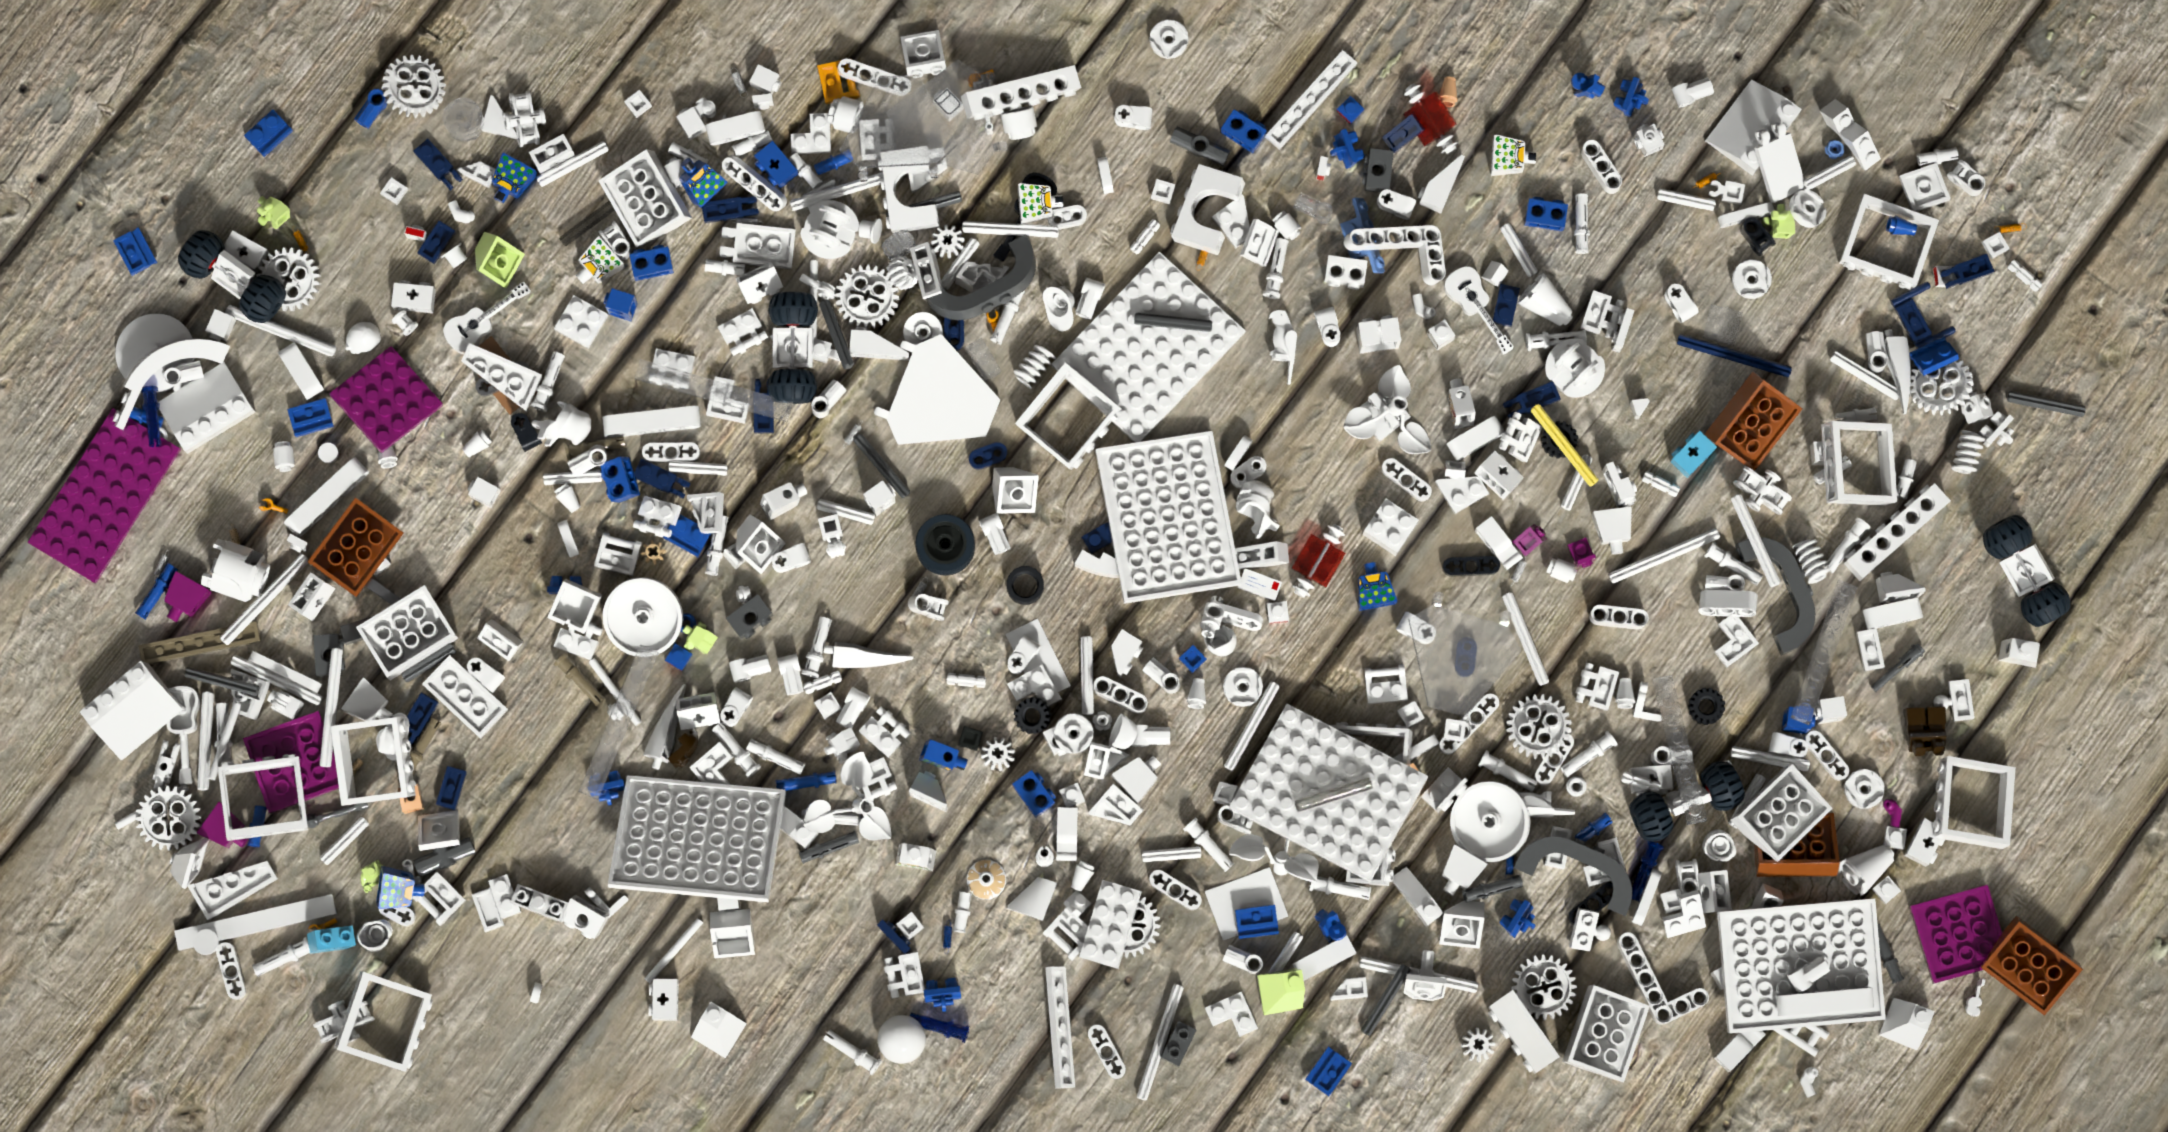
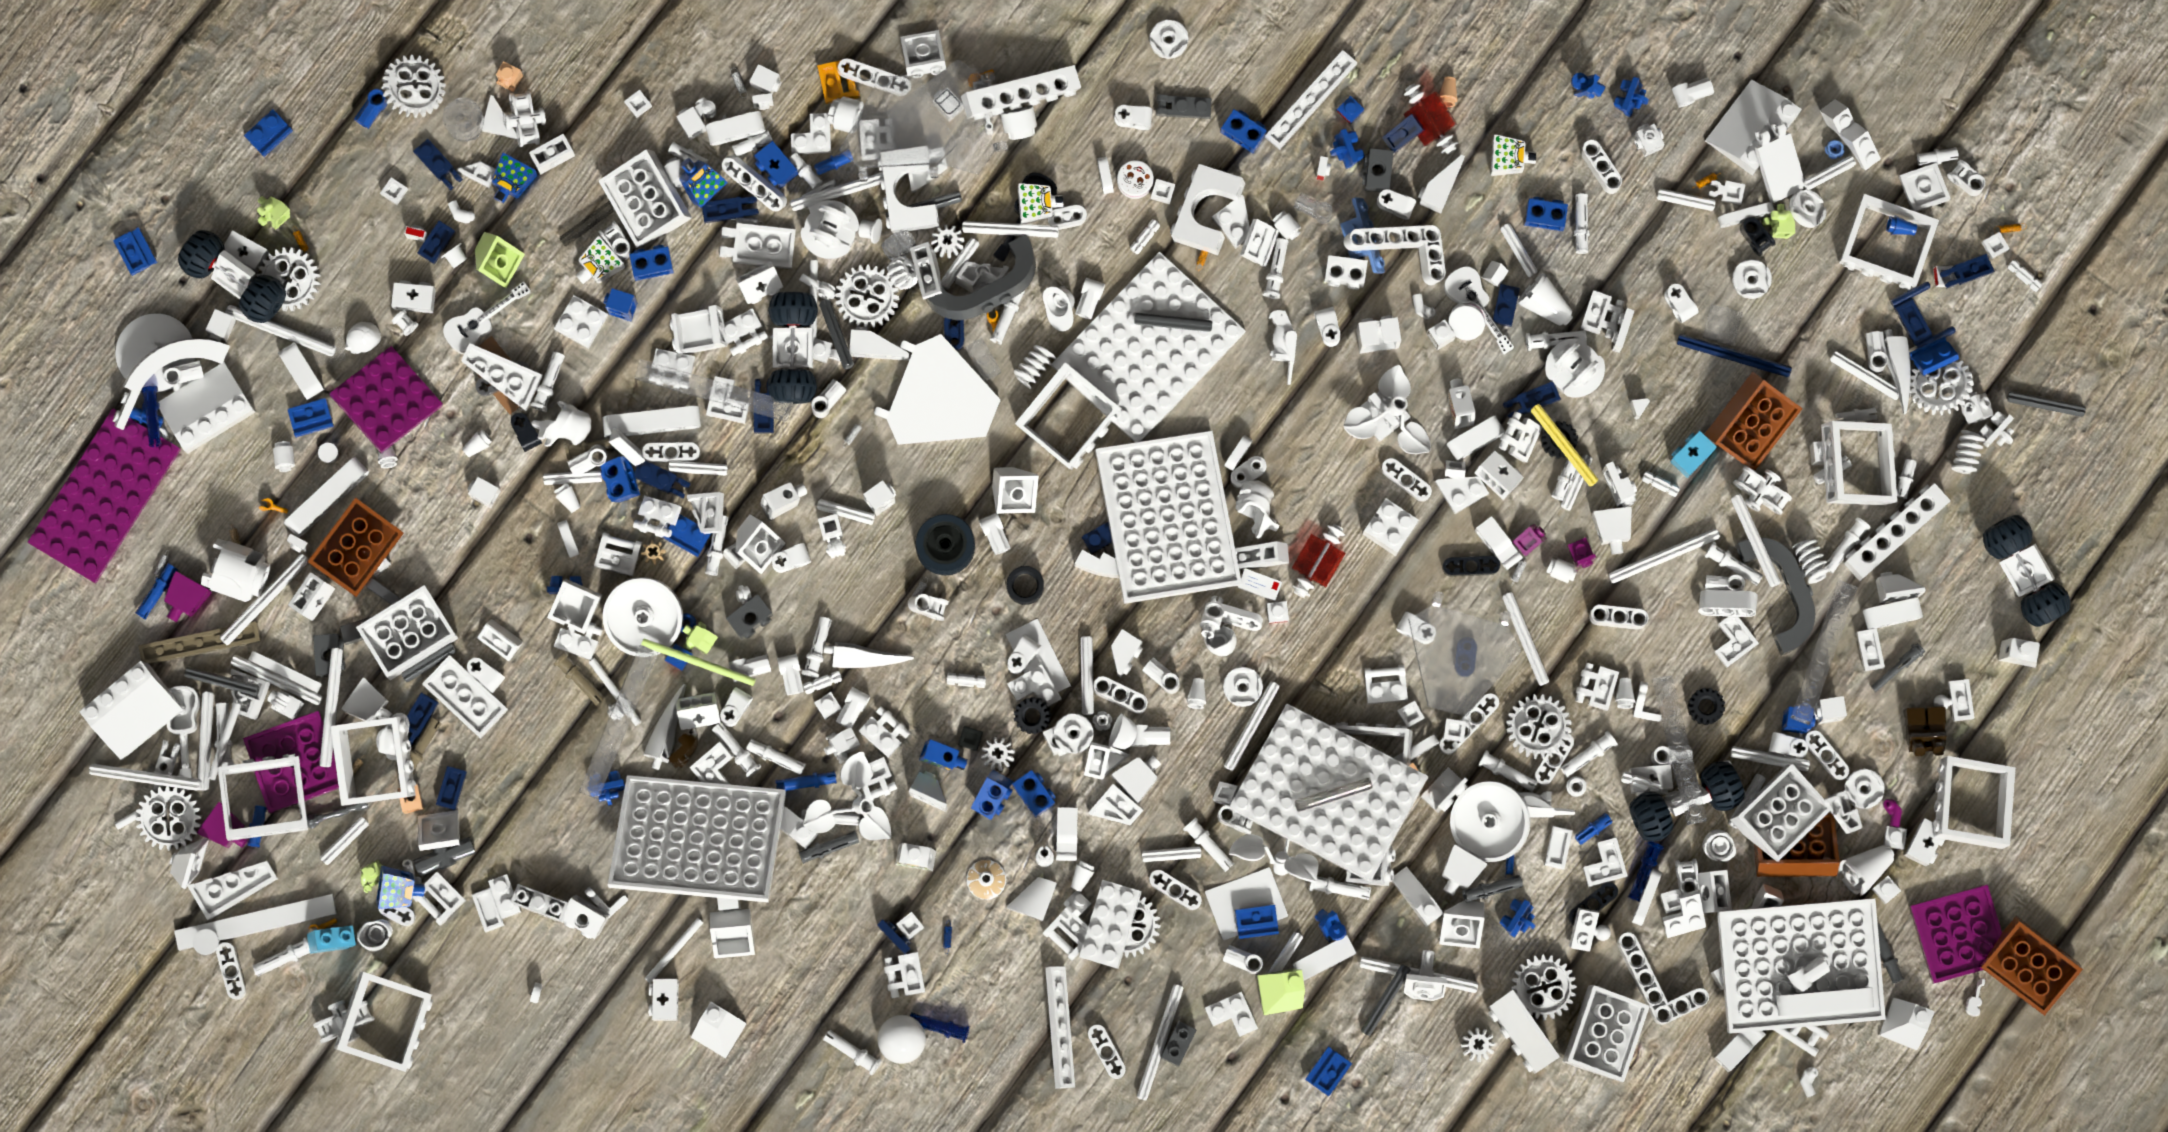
white axle [537,141,609,187] -> none
white pin [705,259,745,276] -> none
dark grey axle [854,434,910,498] -> none
white dish [903,312,943,345] -> none
blue hips [924,978,961,1012] -> none
white pin [953,891,972,933] -> none
dark blue plate [969,442,1007,470] -> none
white plate [1059,782,1085,808] -> none
dark grey piece [1170,126,1231,166] -> none
blue plate [1179,645,1207,673] -> none
white tile [1330,977,1368,1001] -> none
blue torso [1358,562,1398,611] -> none
dark grey arch [1514,836,1632,916] -> none
none -> white axle [89,764,202,790]
none -> light nougat brick [496,61,523,93]
none -> white slope [609,427,645,466]
none -> yellowish green piece [641,638,756,686]
none -> white panel [670,305,727,354]
none -> blue brick [971,770,1014,820]
none -> white head [1117,160,1154,199]
none -> dark grey plate [1156,95,1212,119]
none -> white head [1448,301,1486,340]
none -> white pin [1551,460,1576,501]
none -> white slope [1824,790,1862,834]

